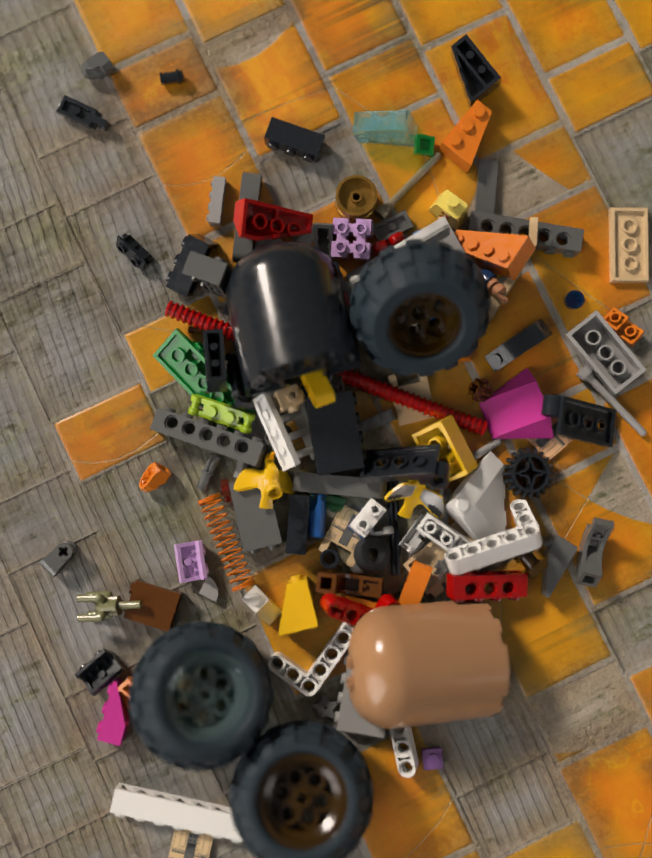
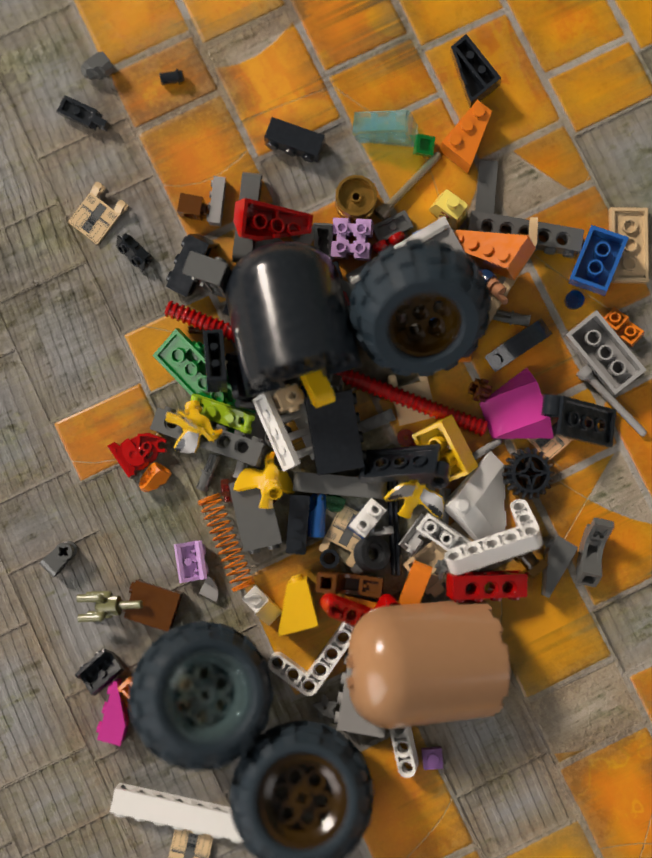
none -> tan flag [68,182,129,245]
none -> red piece [107,433,167,479]
none -> yellow animal [166,400,223,453]
none -> reddish brown brick [177,193,207,221]
none -> clear red piece [397,429,417,447]
none -> dark grey axle [493,310,531,327]
none -> blue brick [569,225,629,296]

